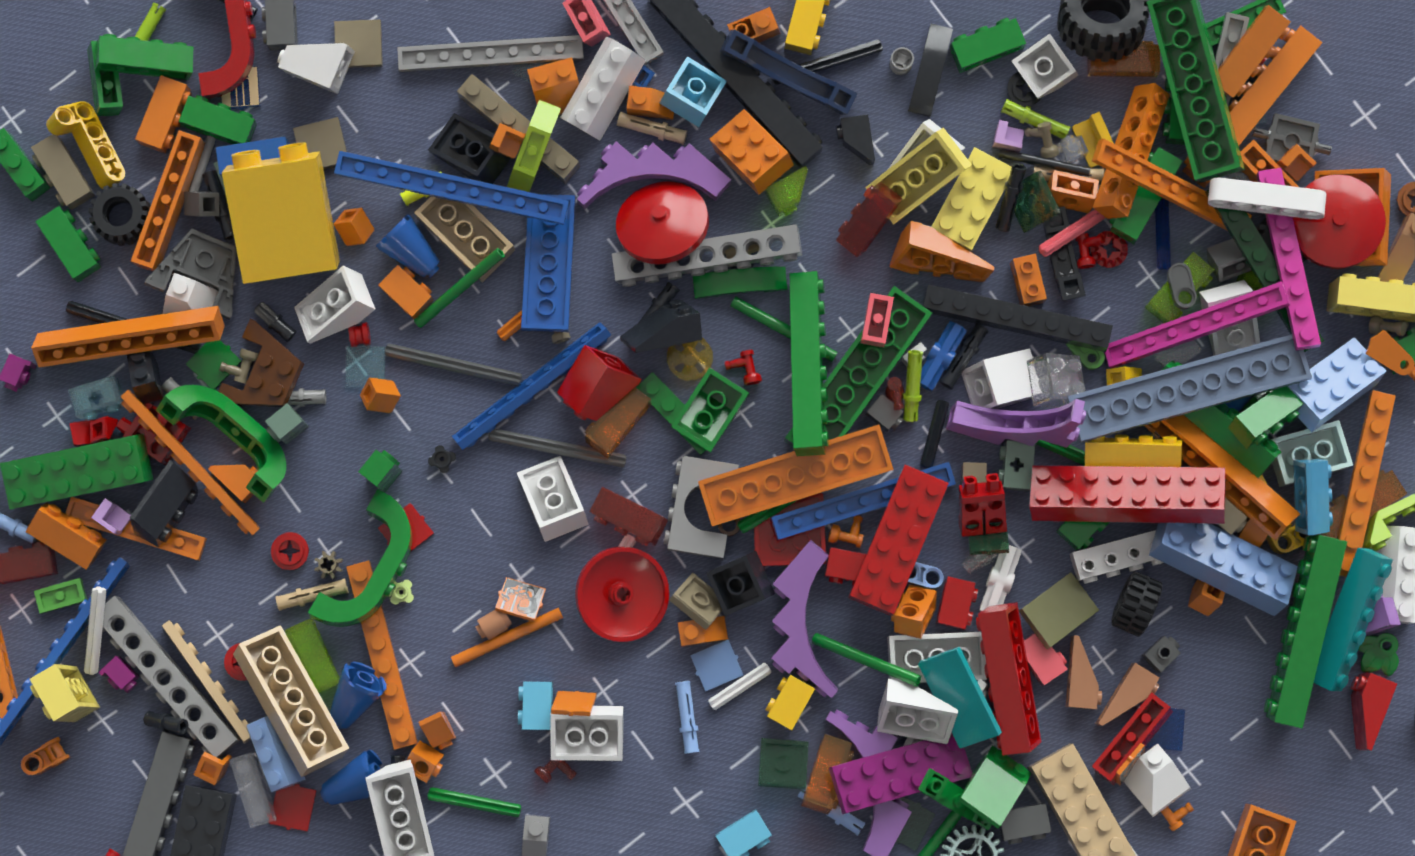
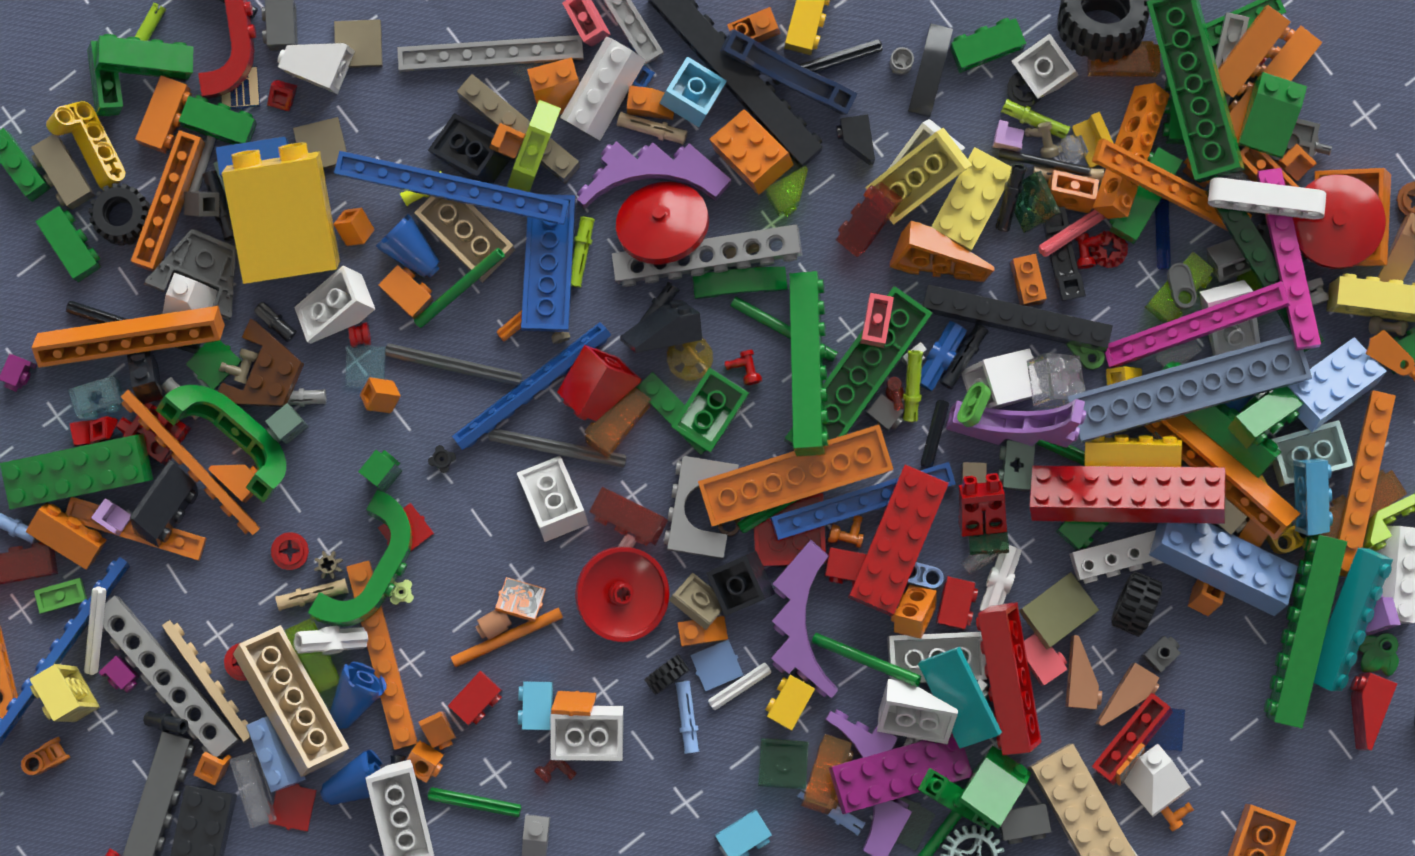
none -> red slope [267,80,297,112]
none -> white piece [294,626,368,655]
none -> red brick [448,671,503,725]
none -> lime pin [571,216,595,288]
none -> black tyre [644,654,690,695]
none -> bright green plate [957,382,991,427]
none -> green slope [1238,72,1307,159]
none -> light grey wheel [1307,278,1329,306]

